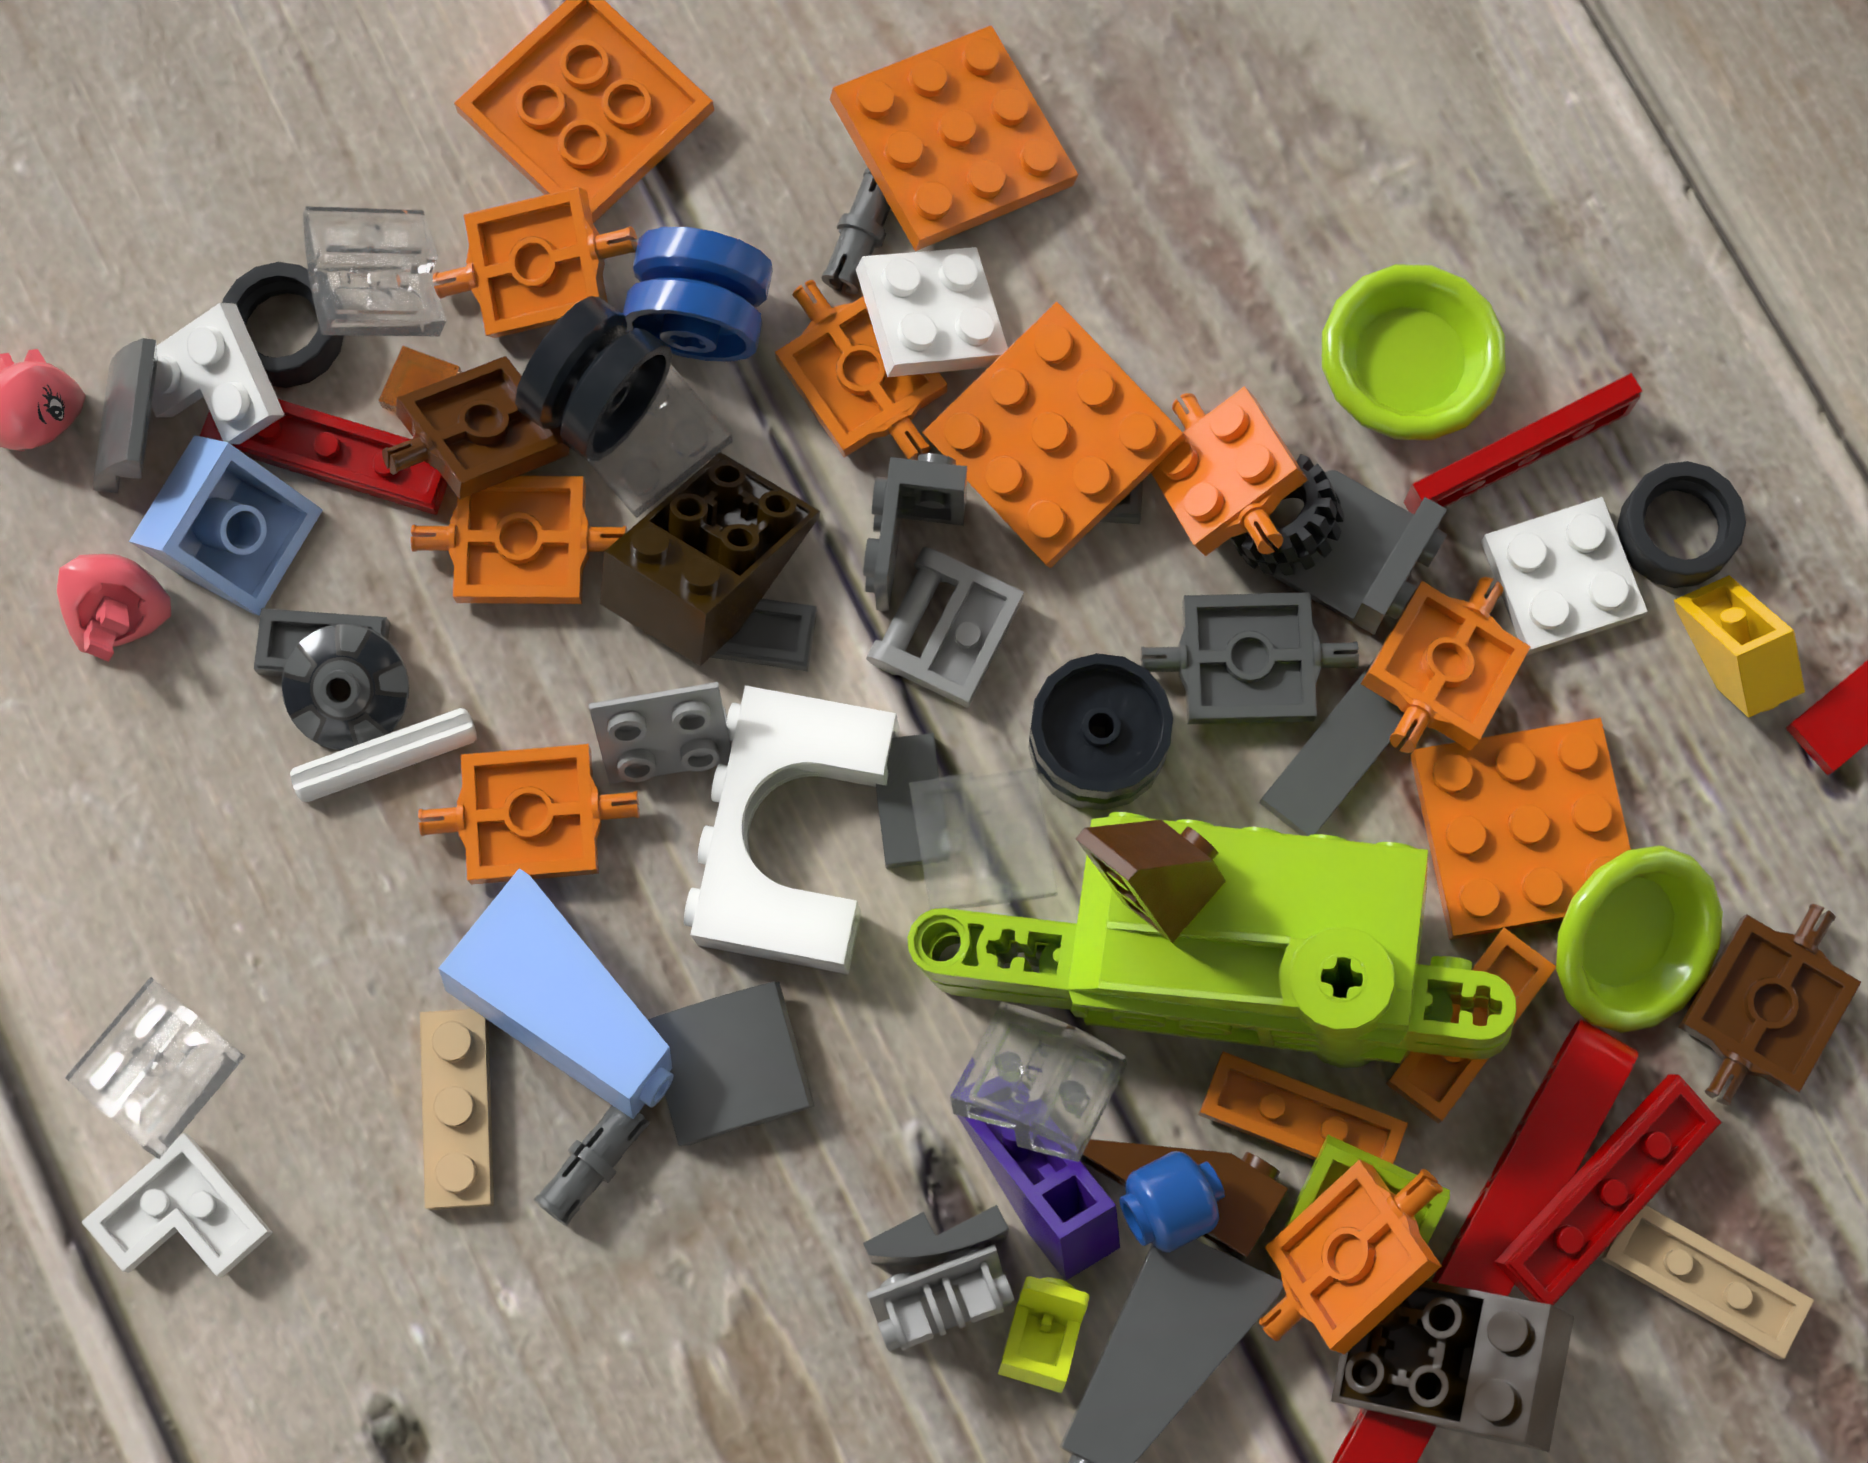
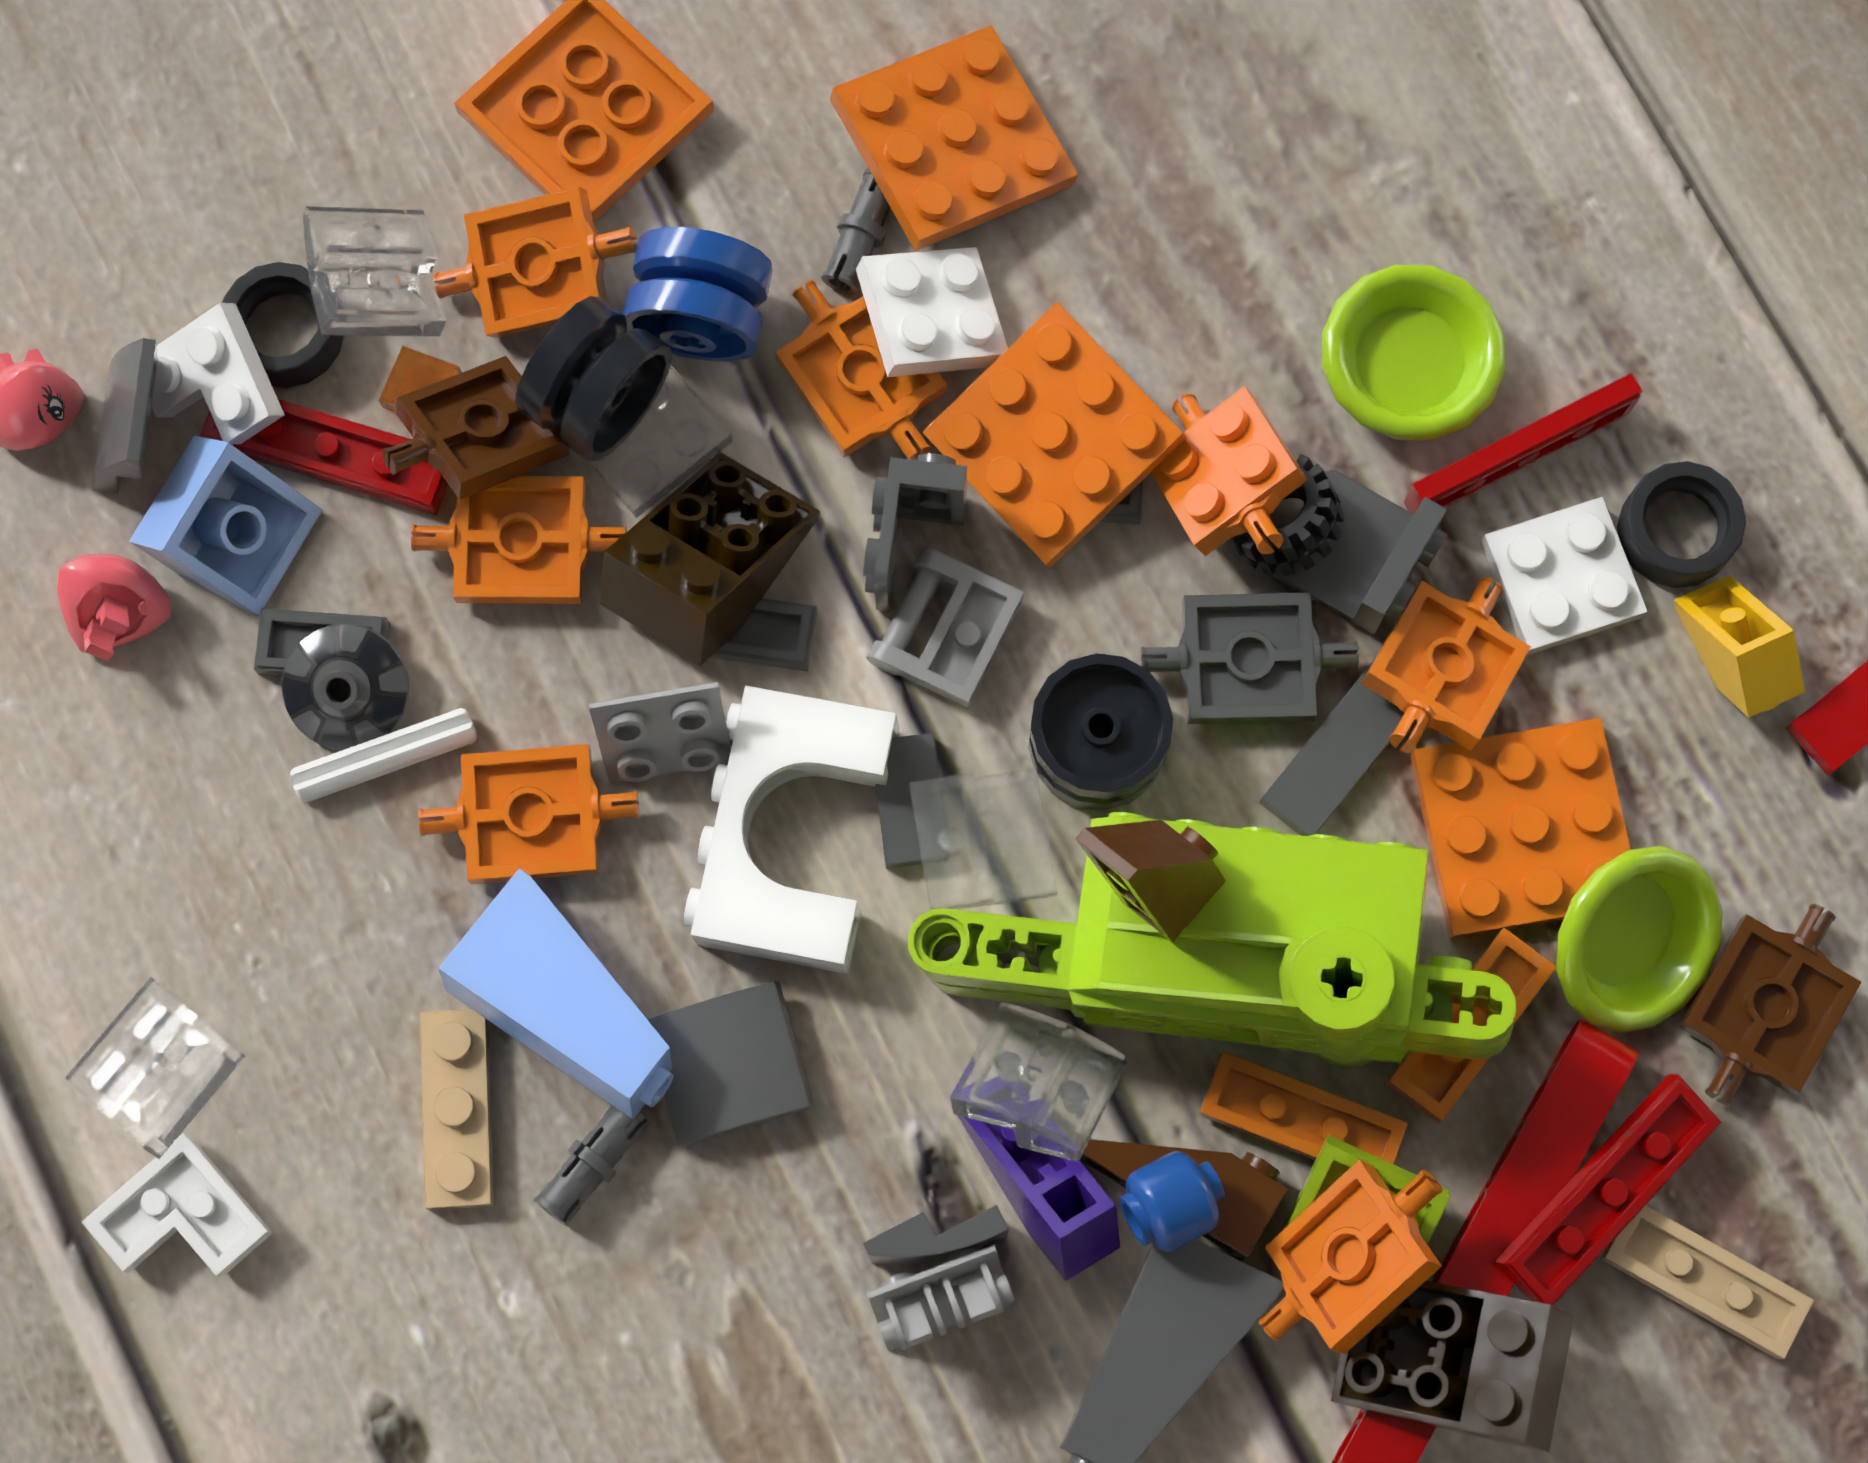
neon yellow bracket [998,1276,1090,1393] -> none

